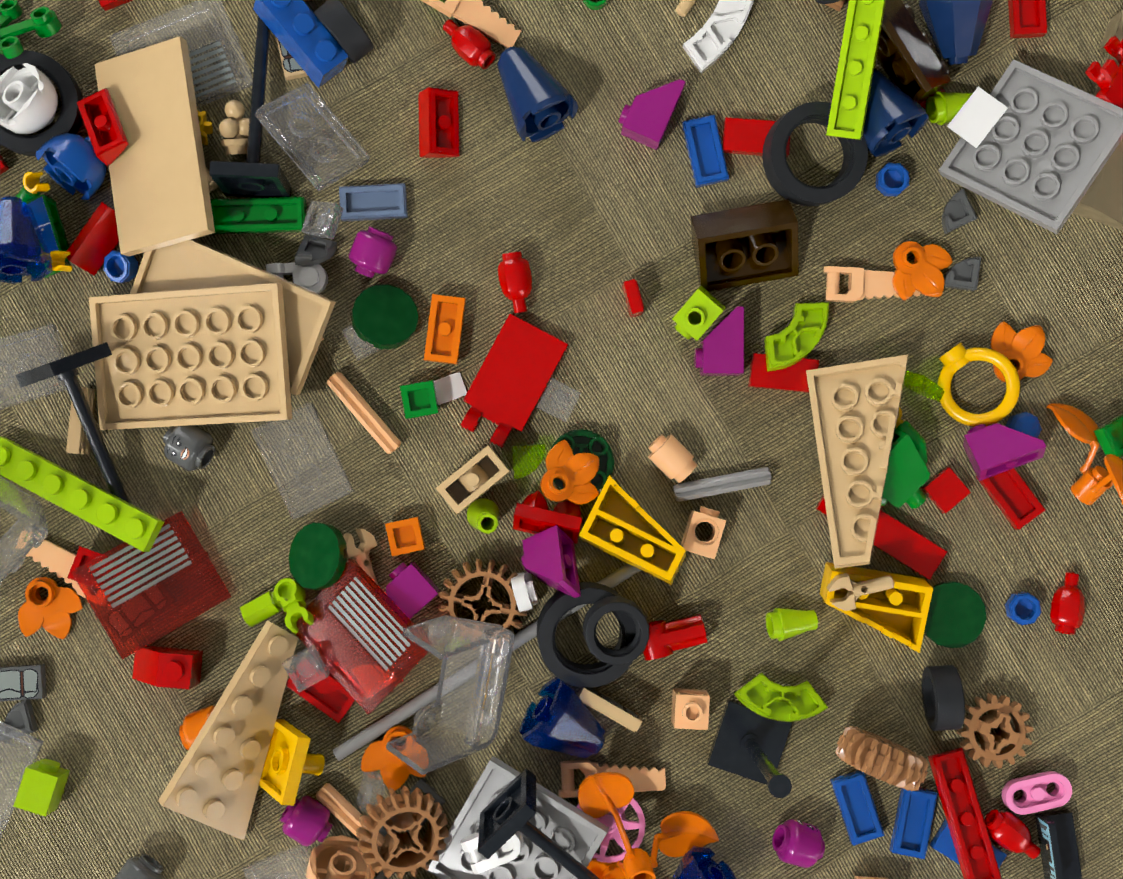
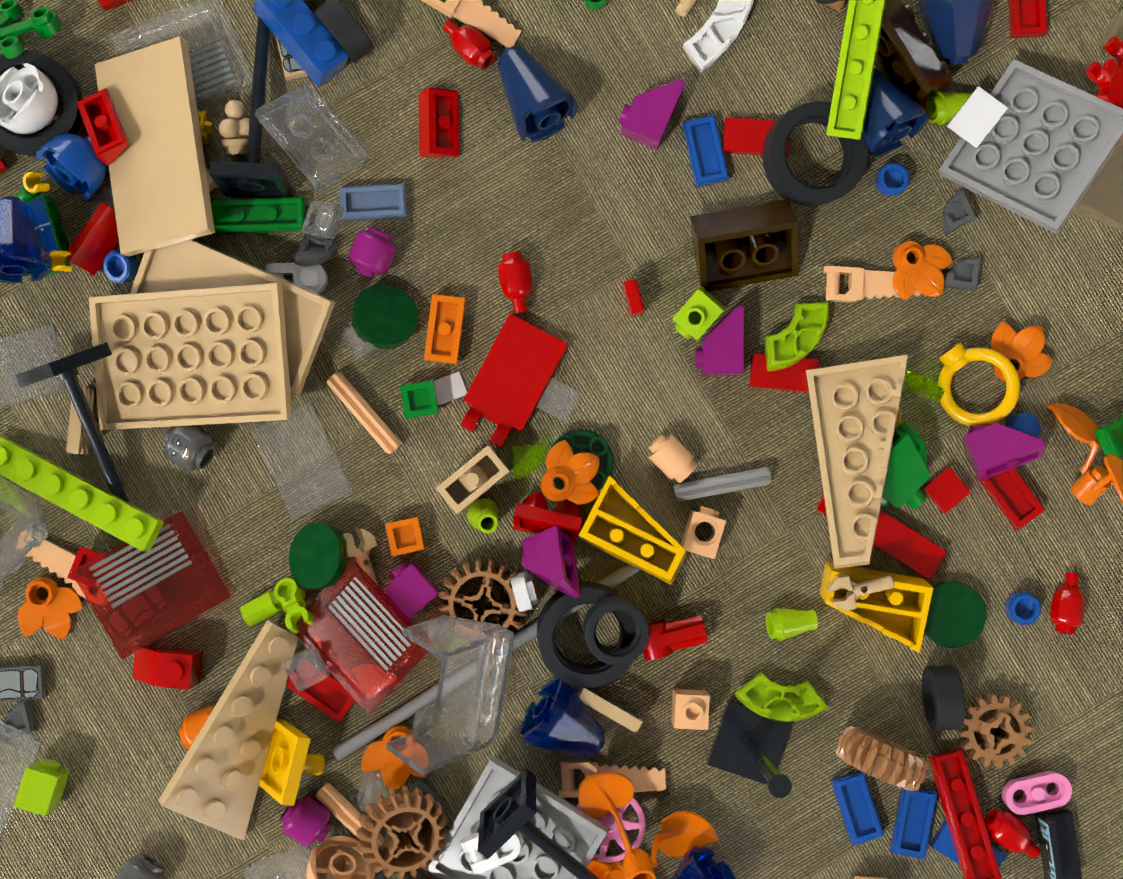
magenta head [772,819,825,868] -> none

